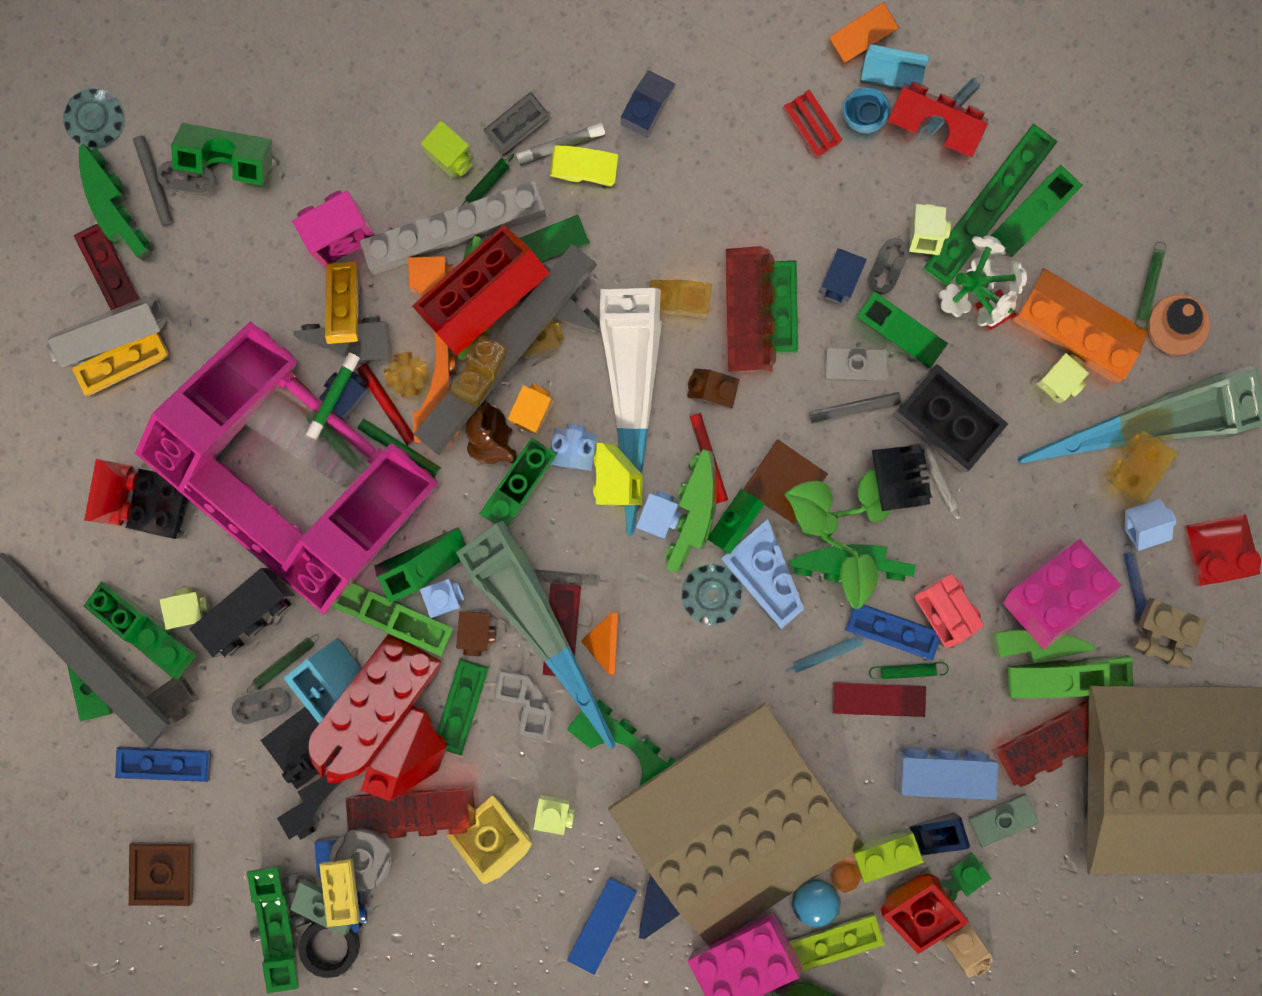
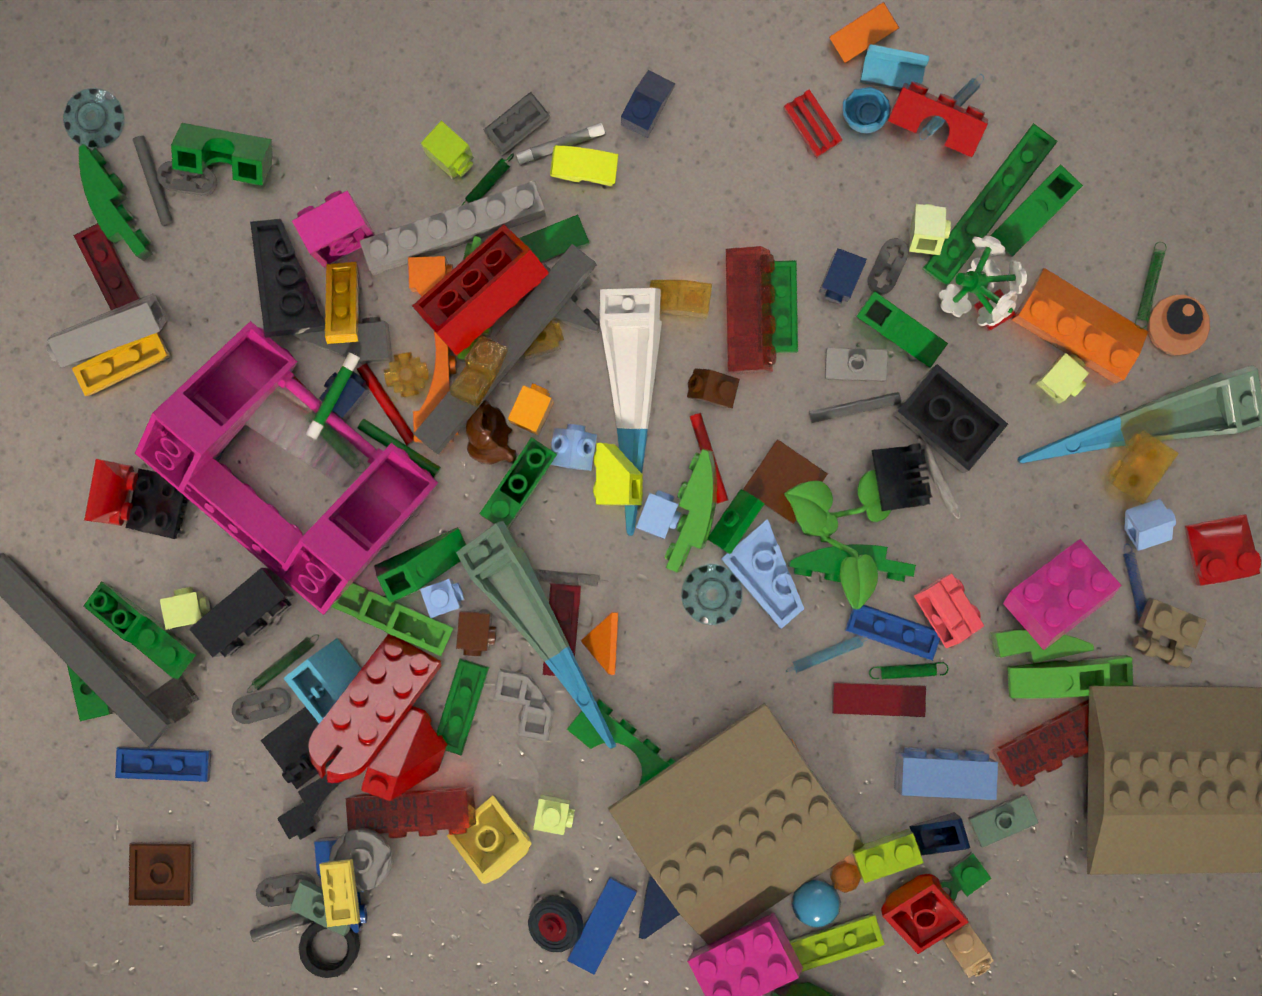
green slope [247,866,299,994] -> none
none -> black wing [250,219,325,338]
none -> black wheel [528,896,584,952]

